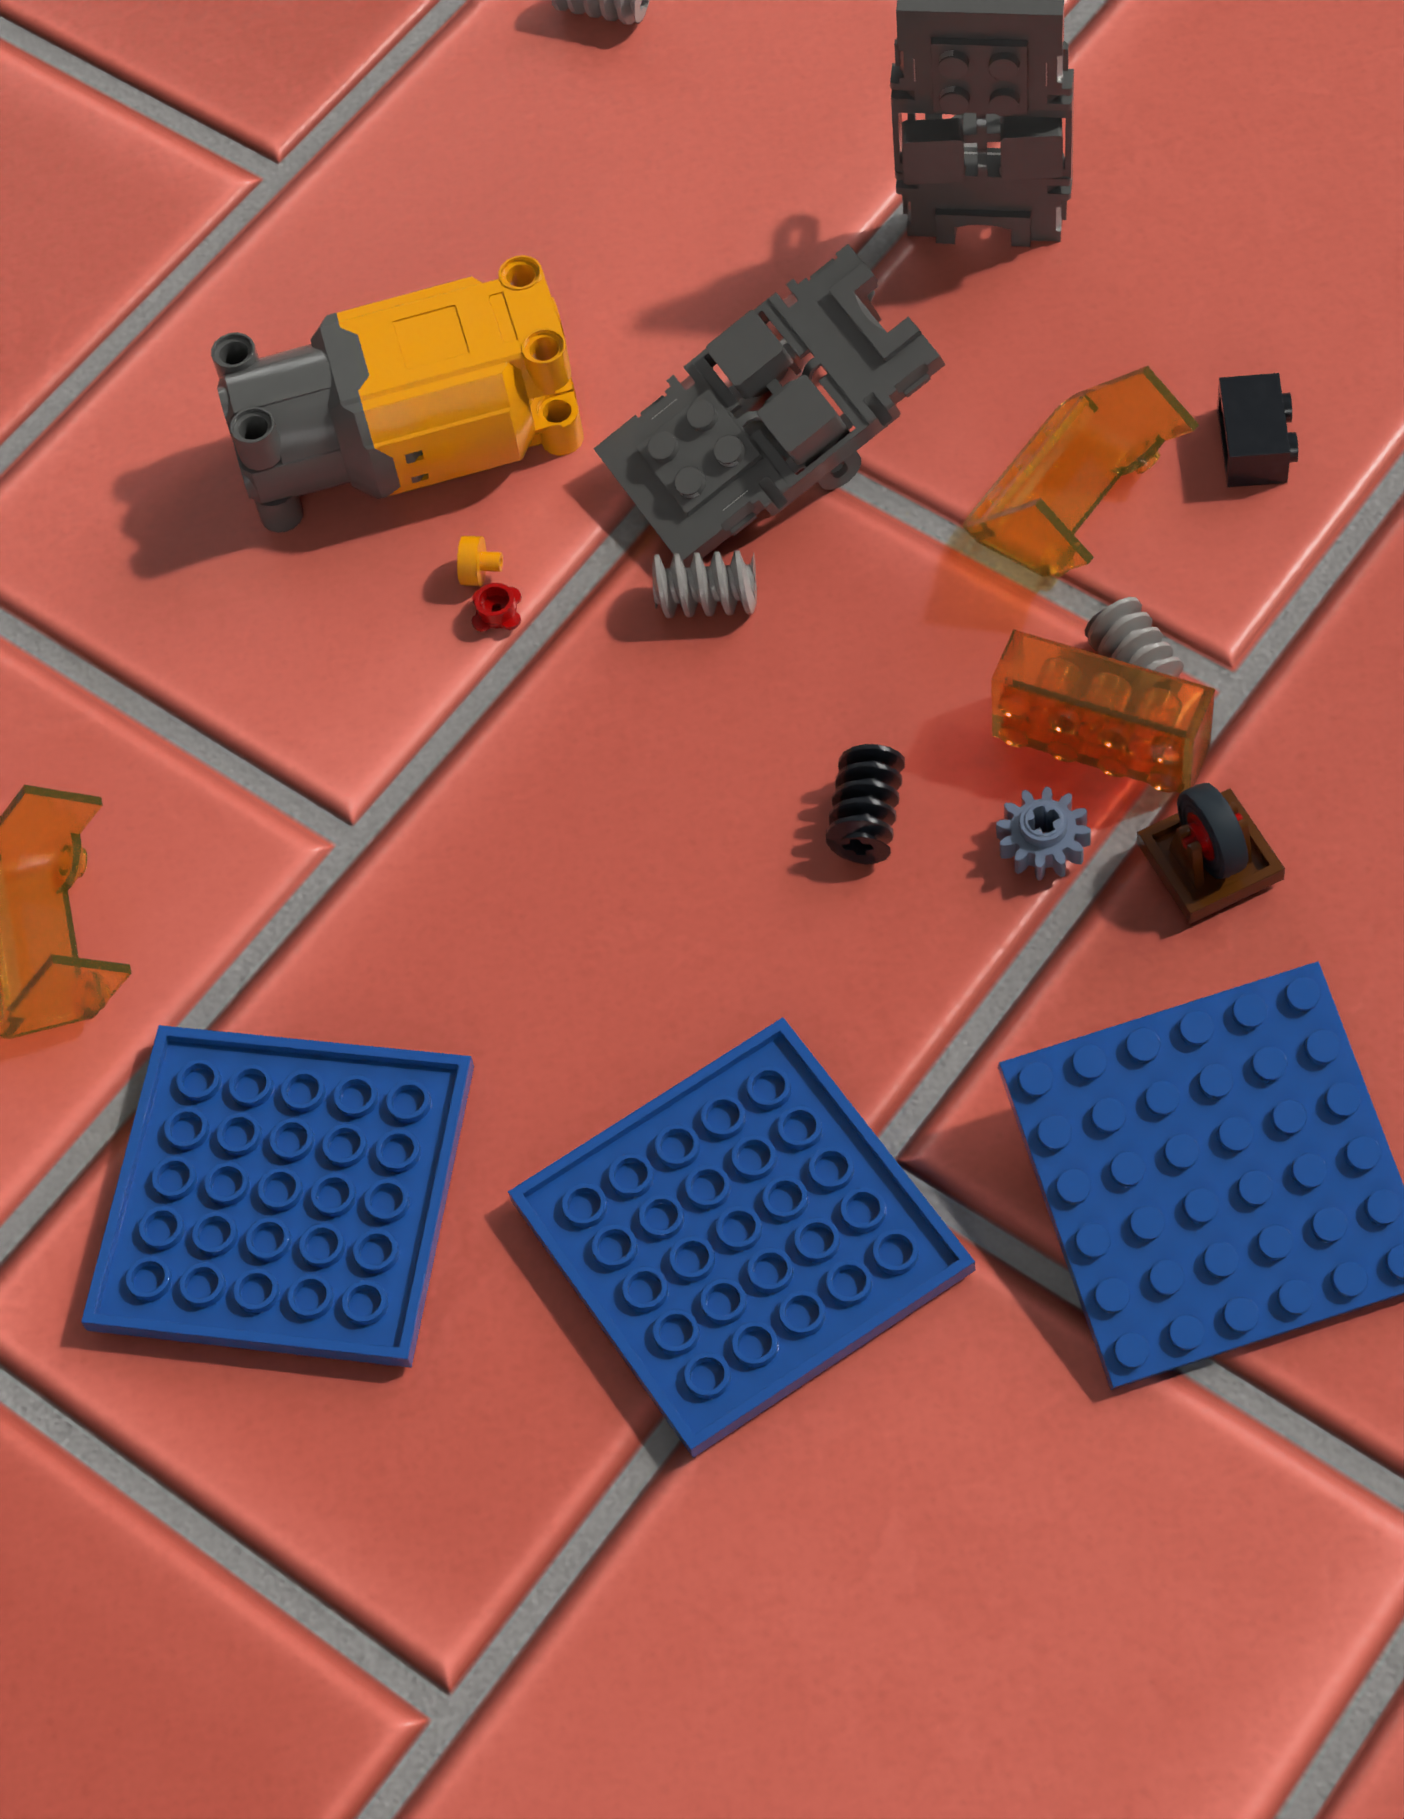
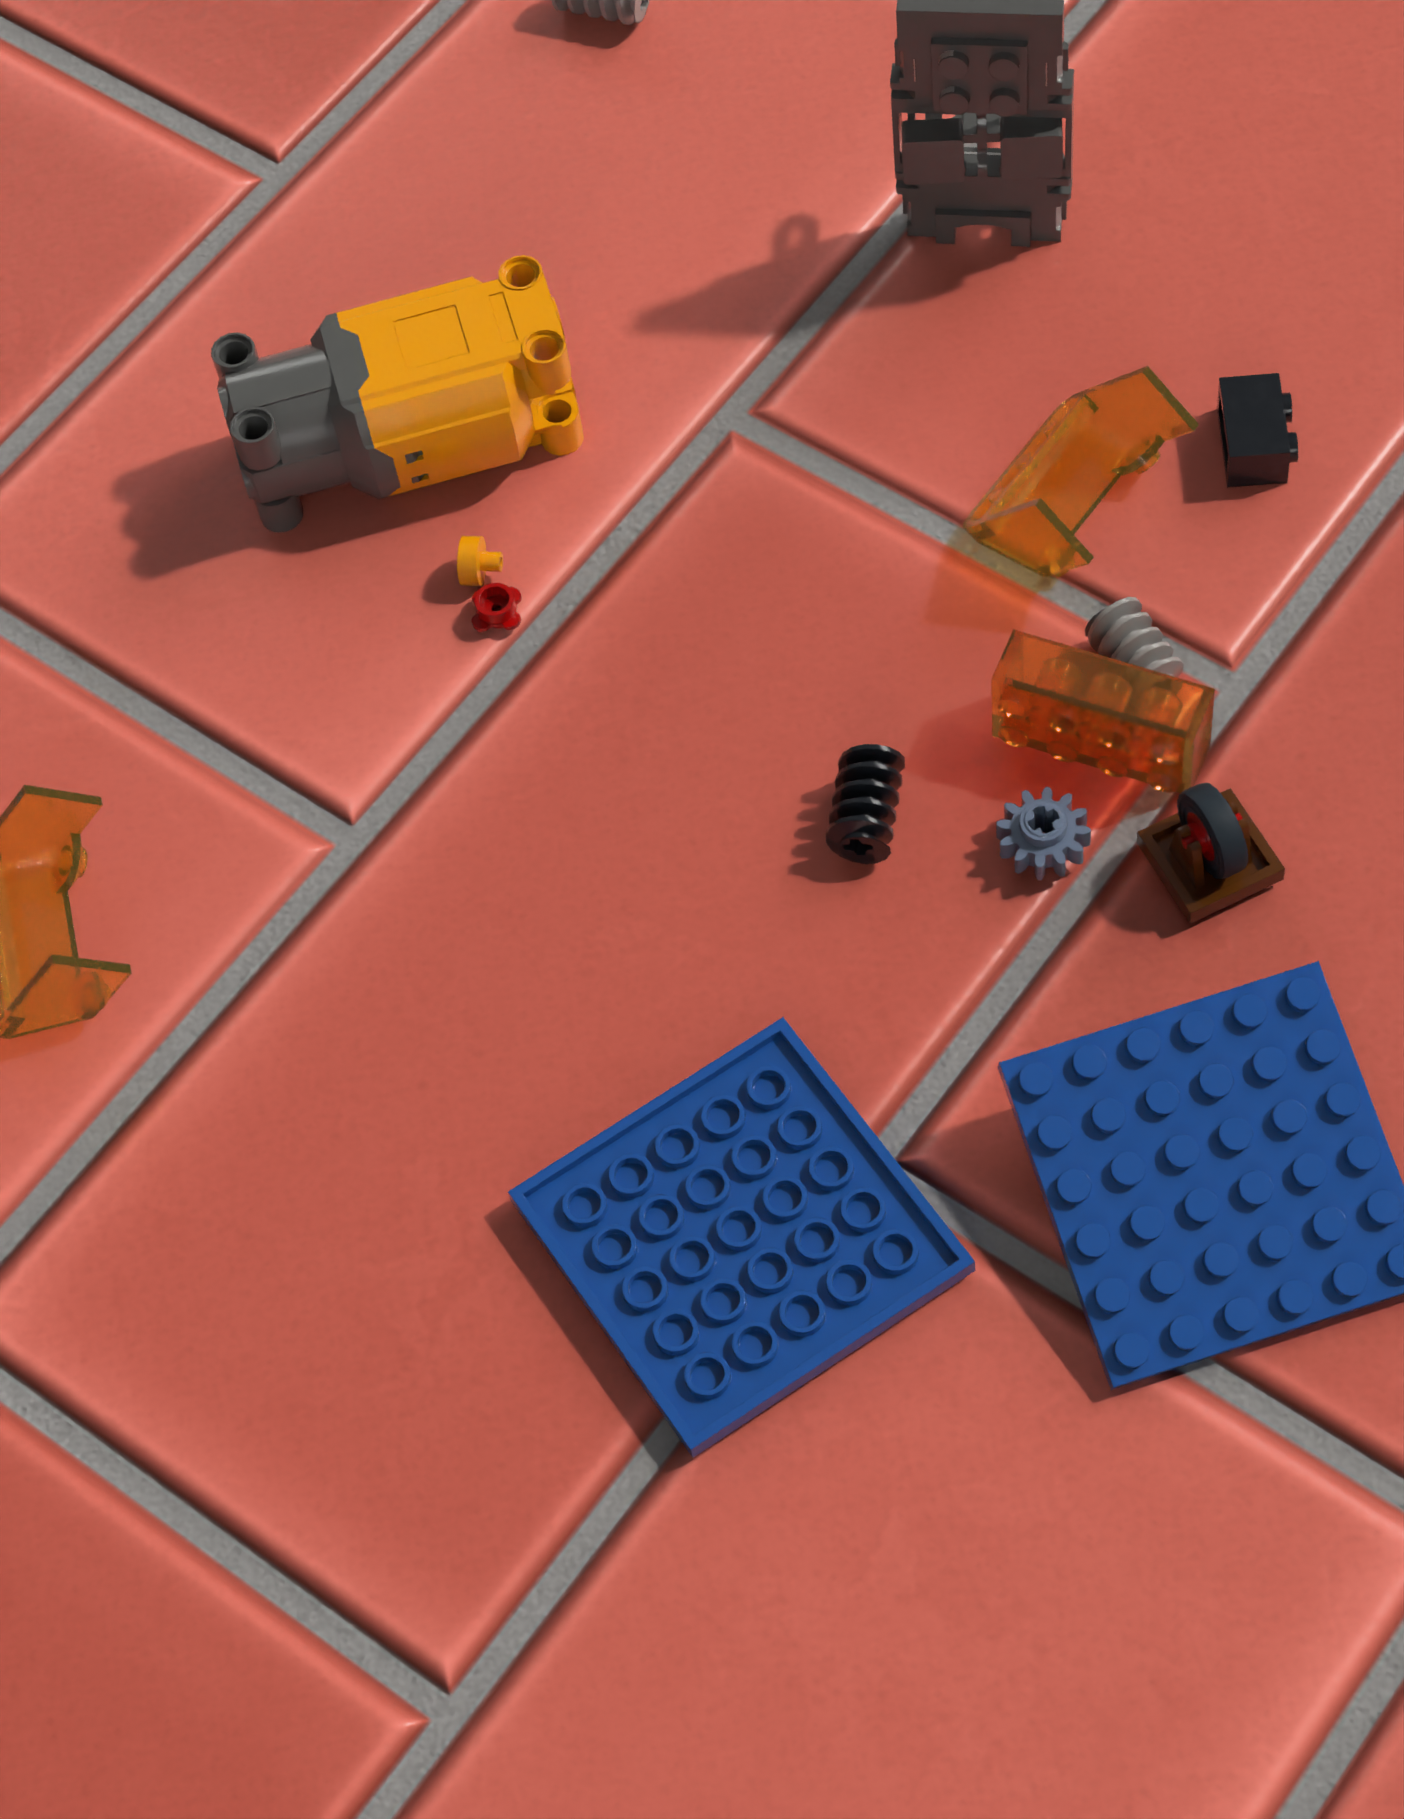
blue plate [81,1025,474,1368] -> none
dark grey piece [593,244,945,567] -> none
light grey piece [652,550,757,618] -> none

